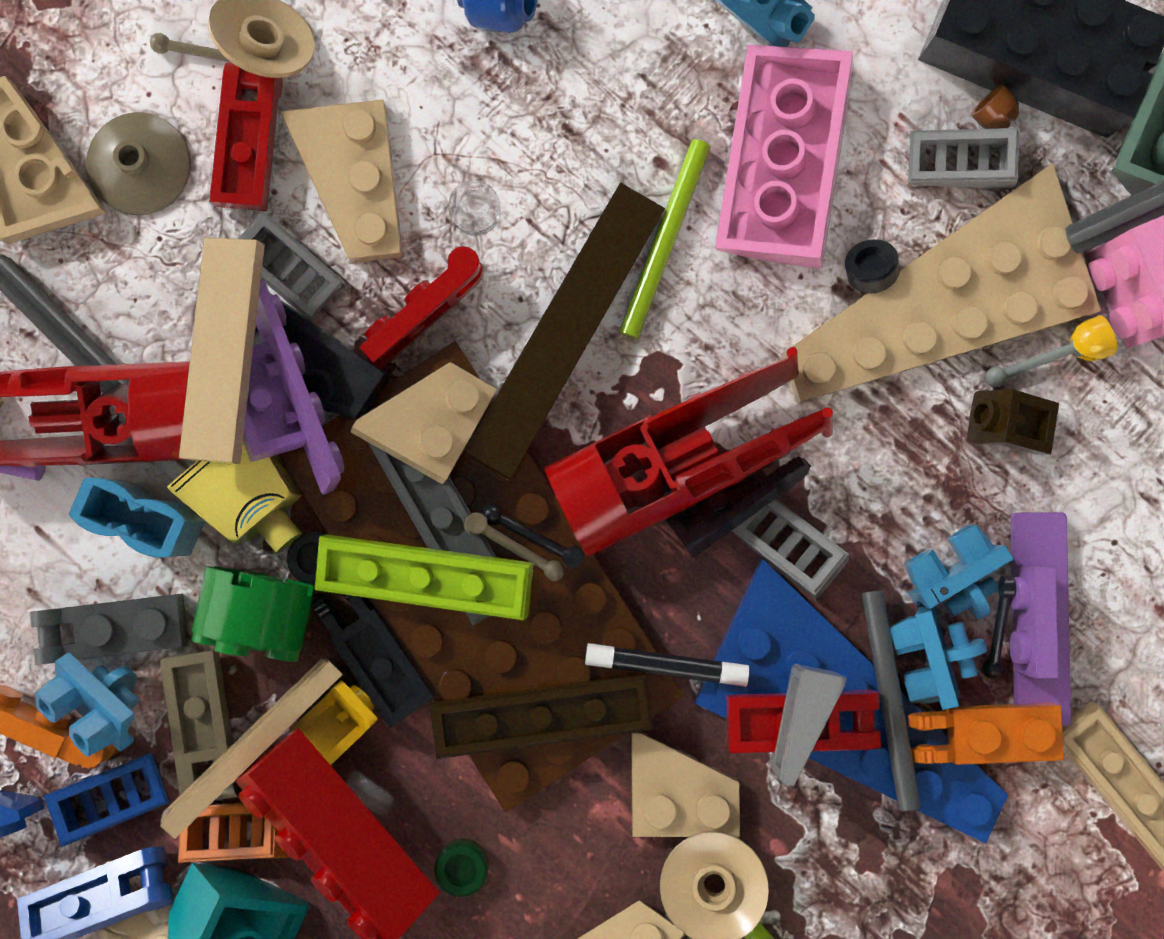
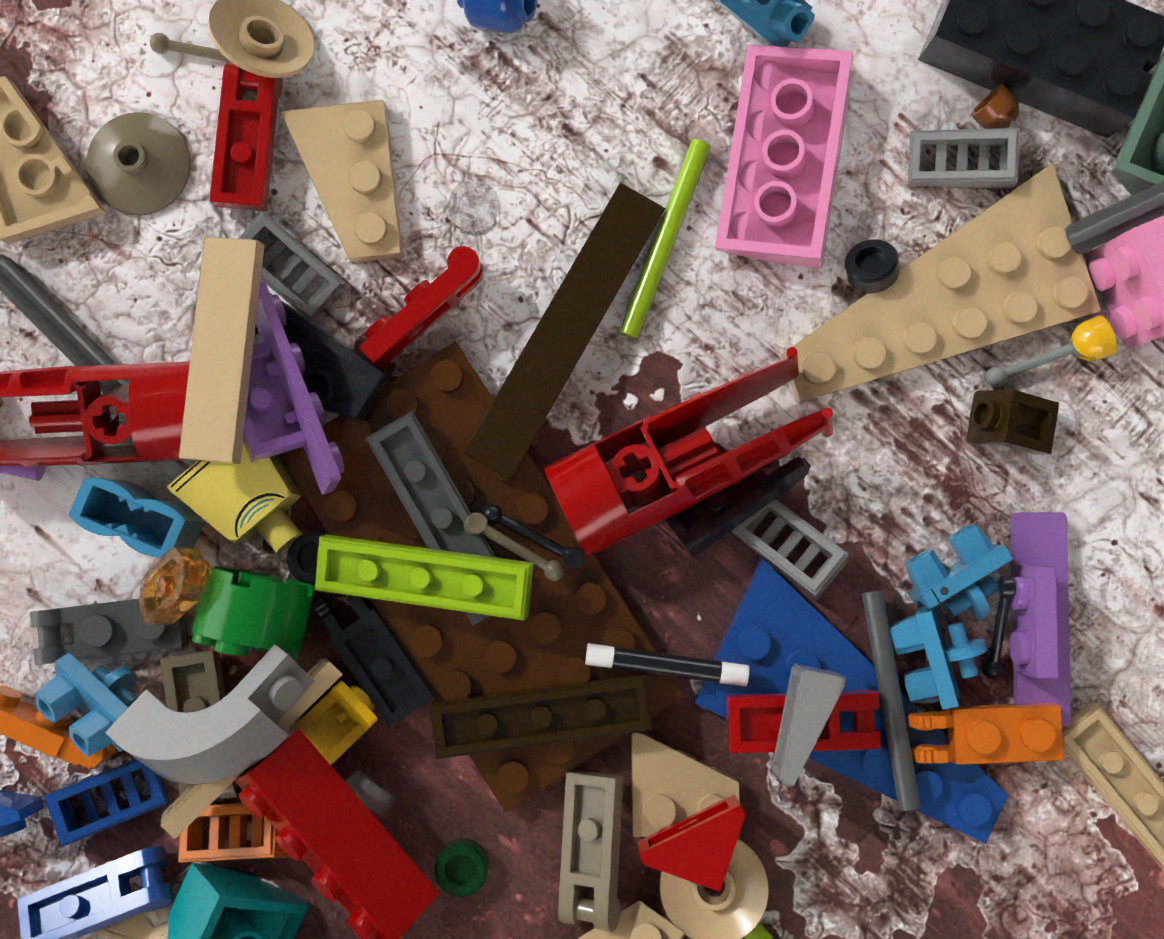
tan wing [351,362,497,485] -> none
none -> light grey arch [105,645,314,784]
none -> clear orange plate [139,548,211,625]
none -> dark tan plate [558,770,624,932]
none -> red slope [638,794,746,892]

